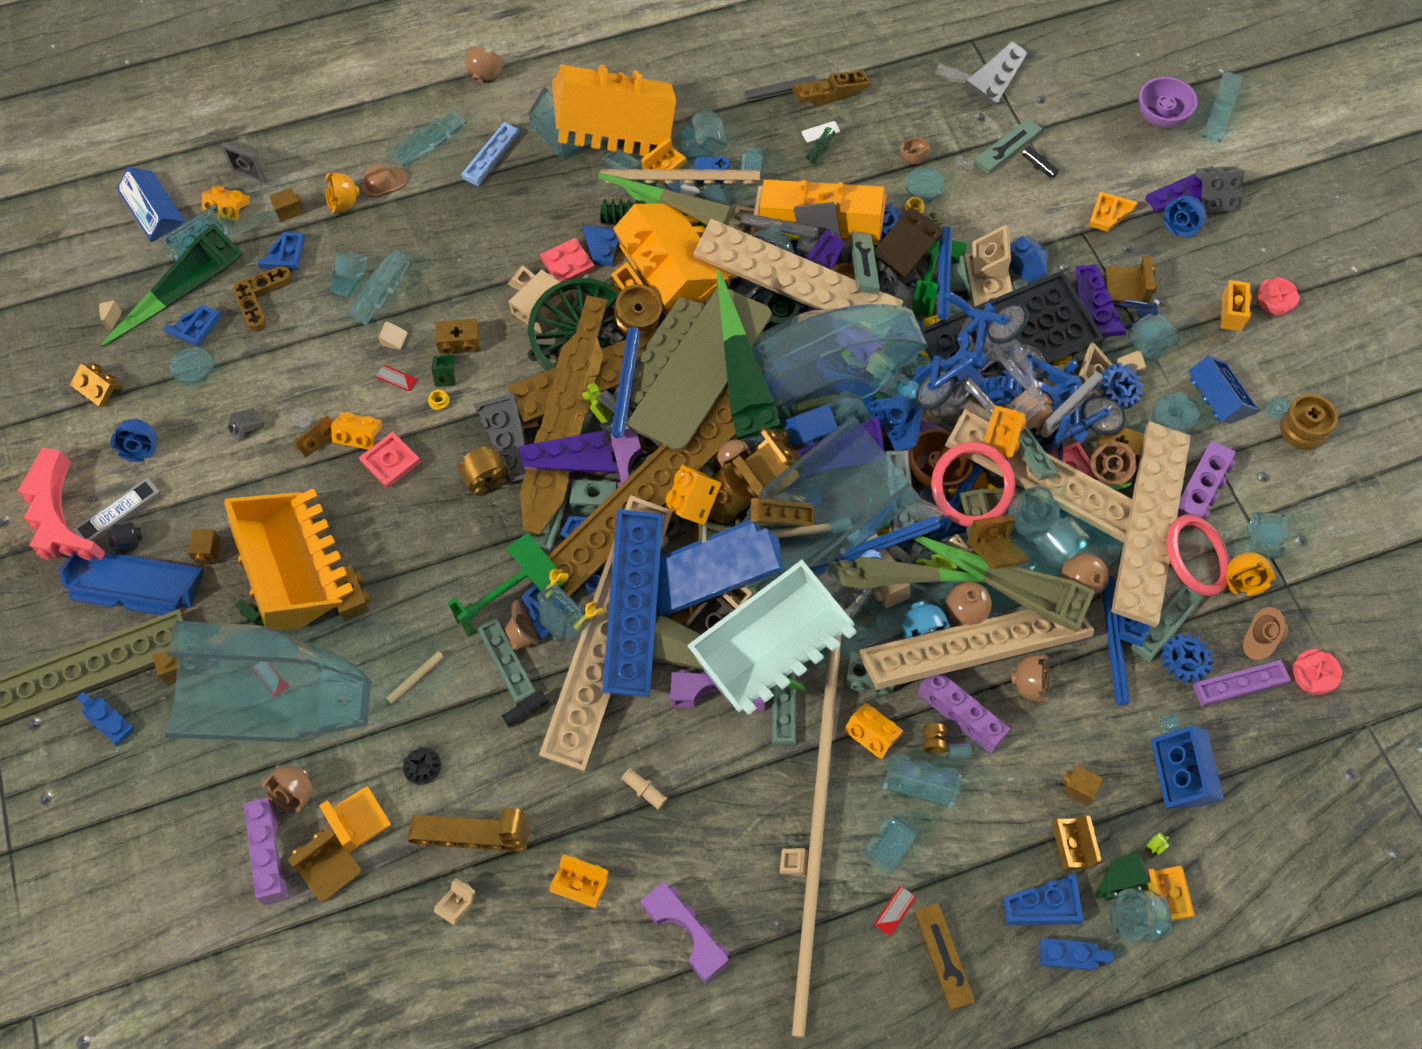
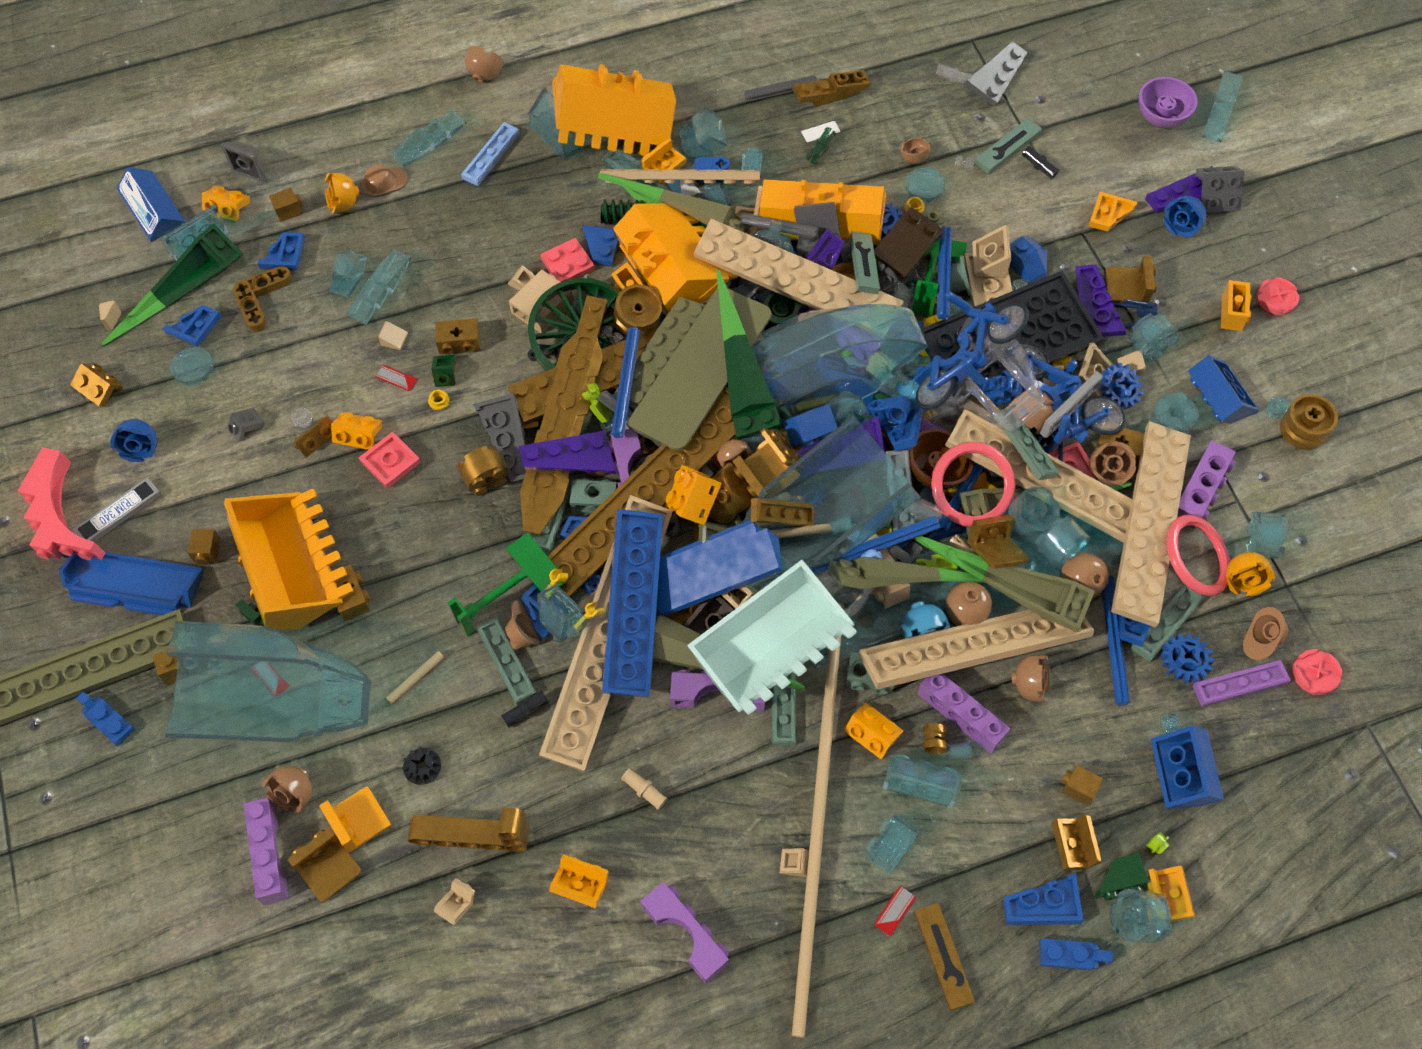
black head [107,521,142,552] -> none
light orange bracket [983,405,1026,458] -> none

